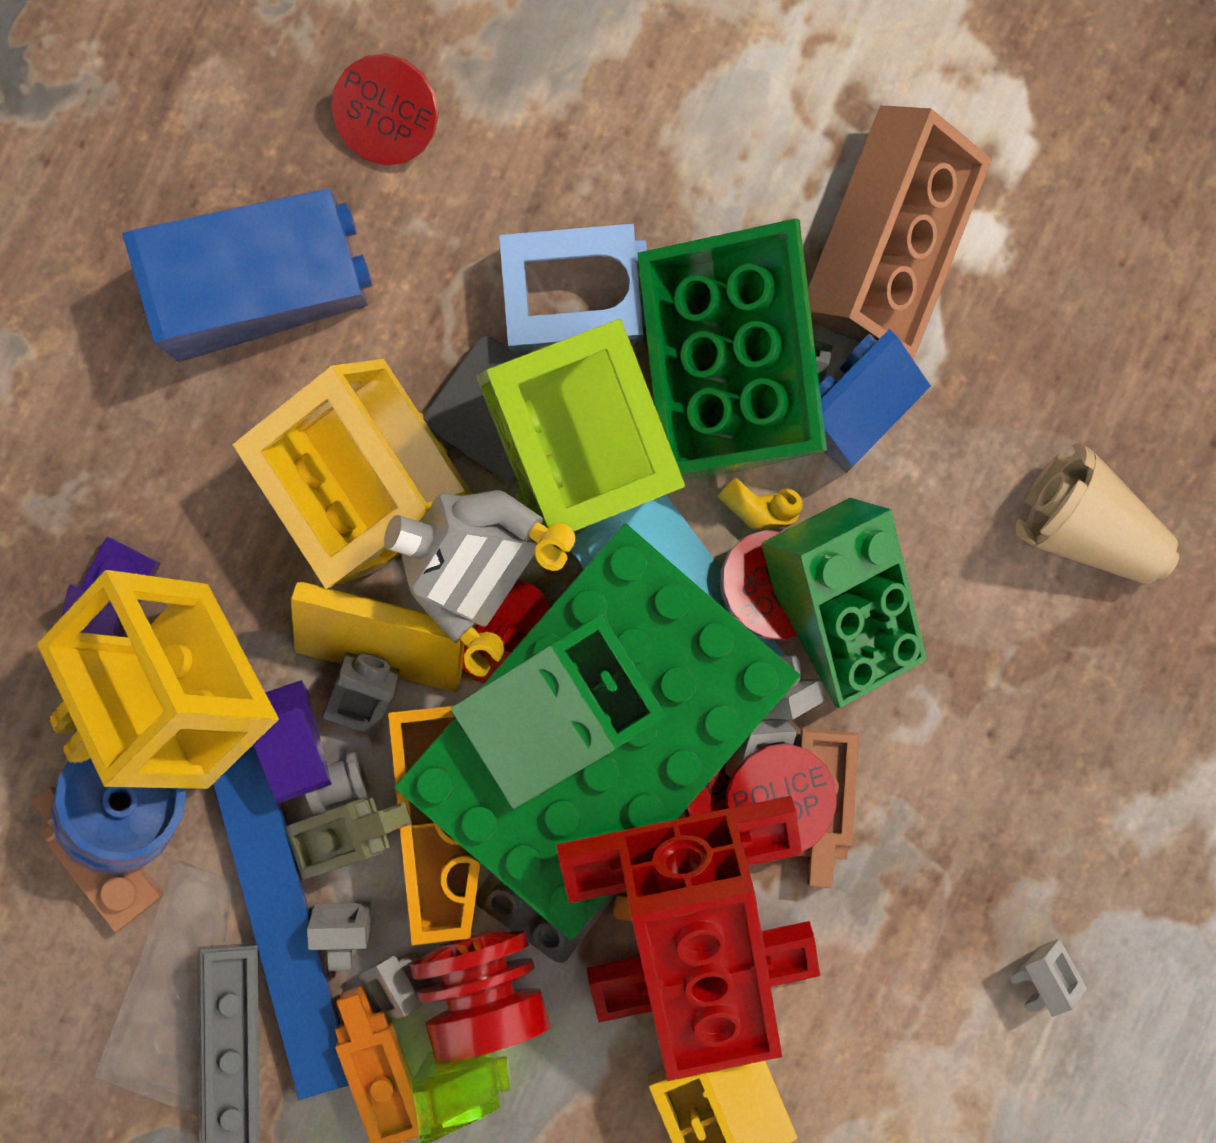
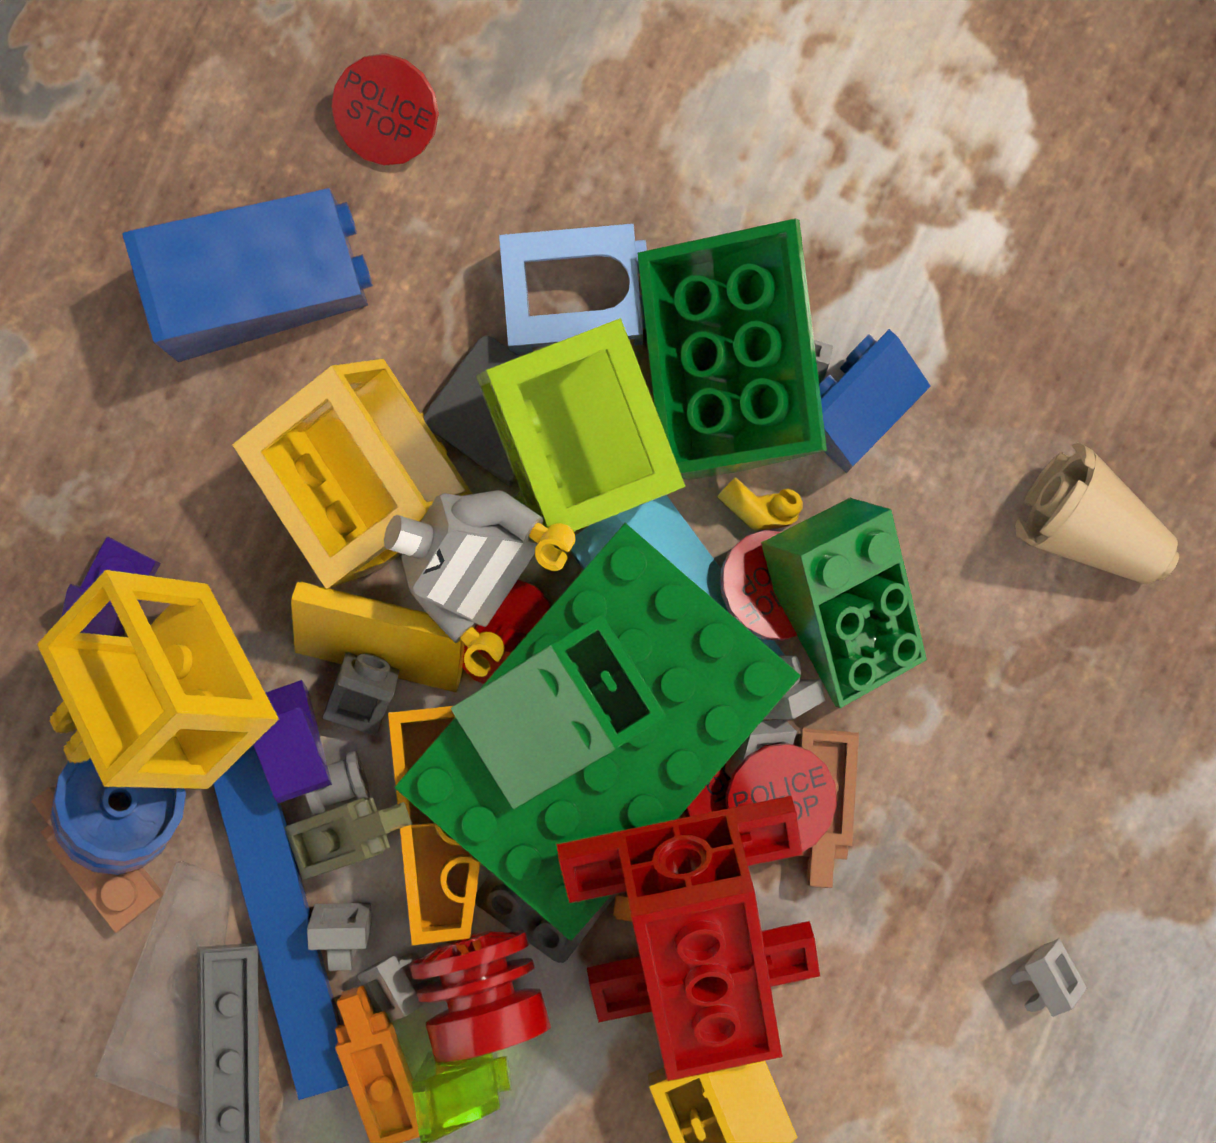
nougat slope [808,105,992,360] -> none

